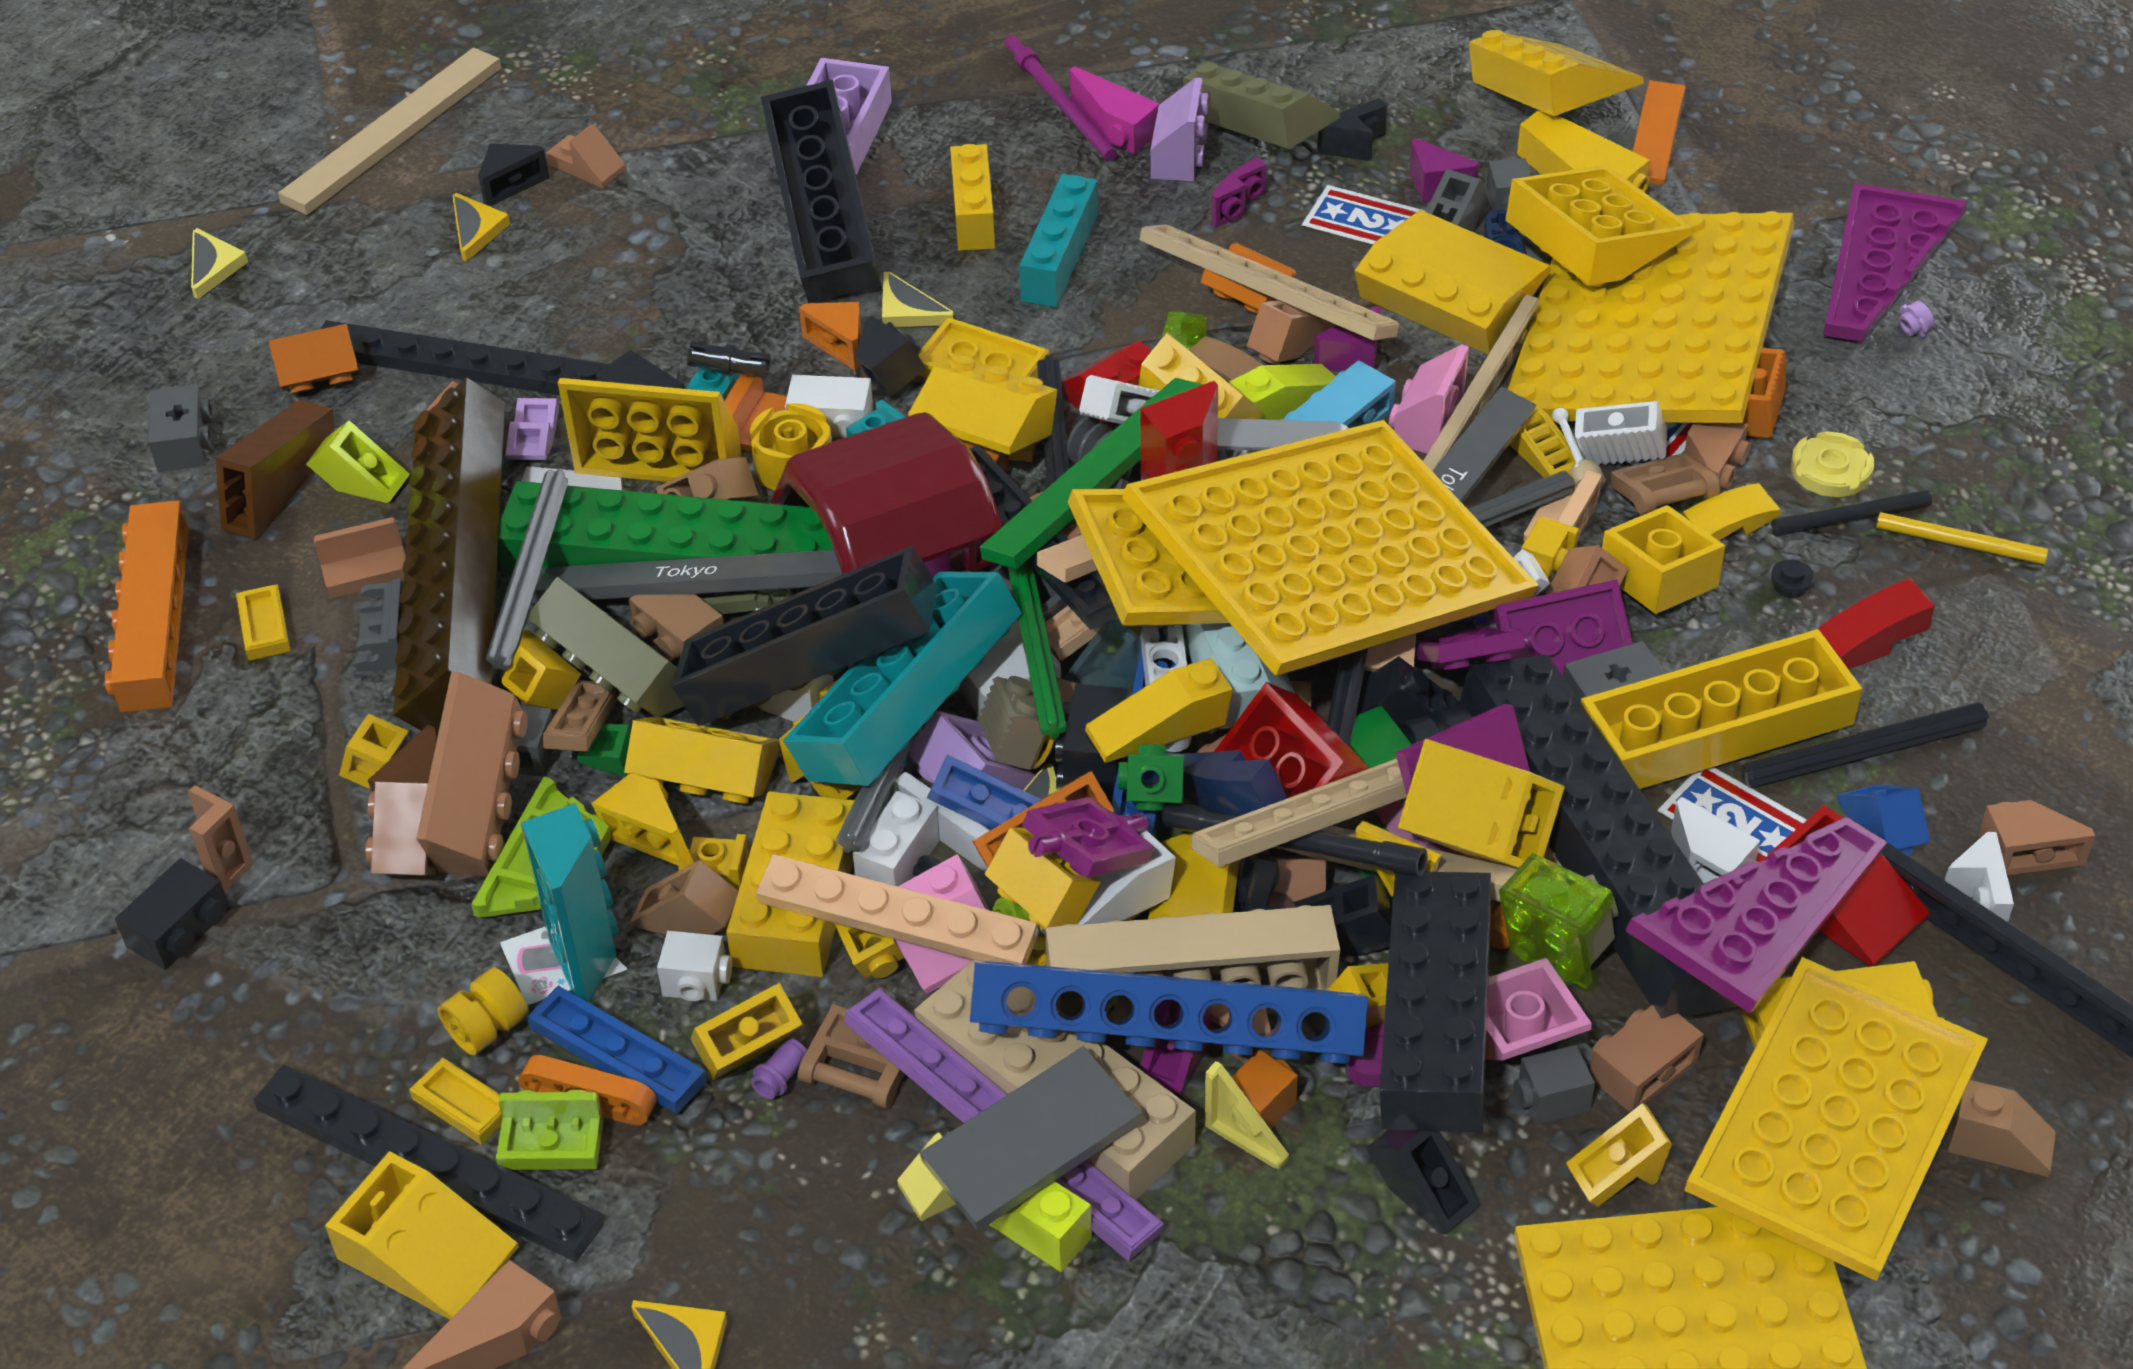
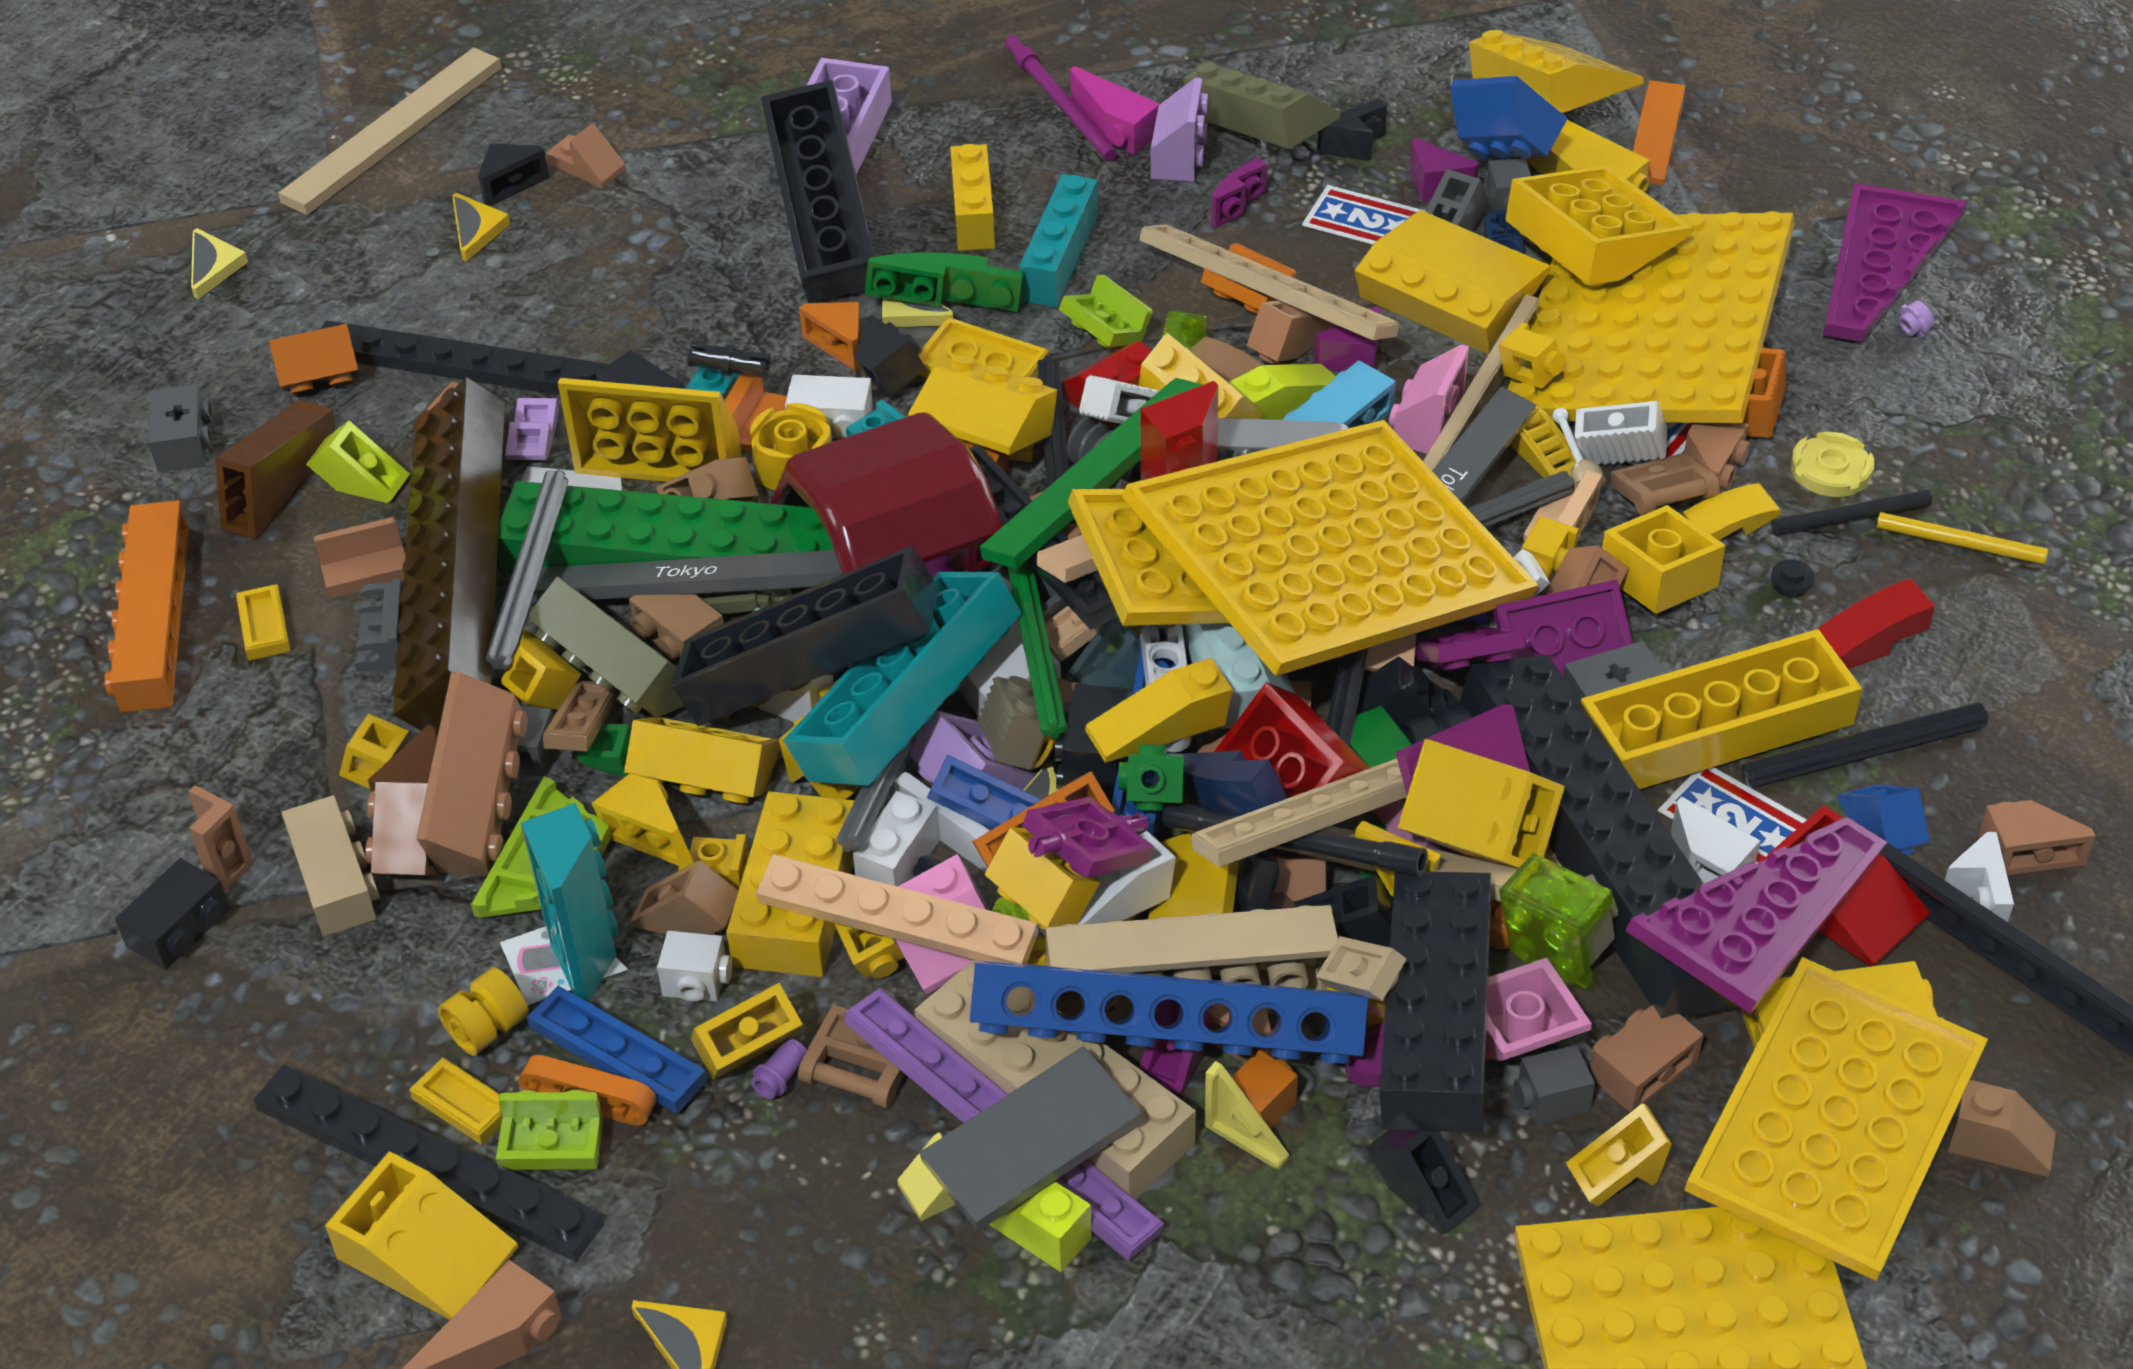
none -> tan brick [281,795,380,937]
none -> green slope [865,252,1024,312]
none -> lime bracket [1059,275,1153,349]
none -> tan plate [1316,936,1406,1001]
none -> blue slope [1450,76,1568,160]
none -> yellow brick [1498,322,1565,389]

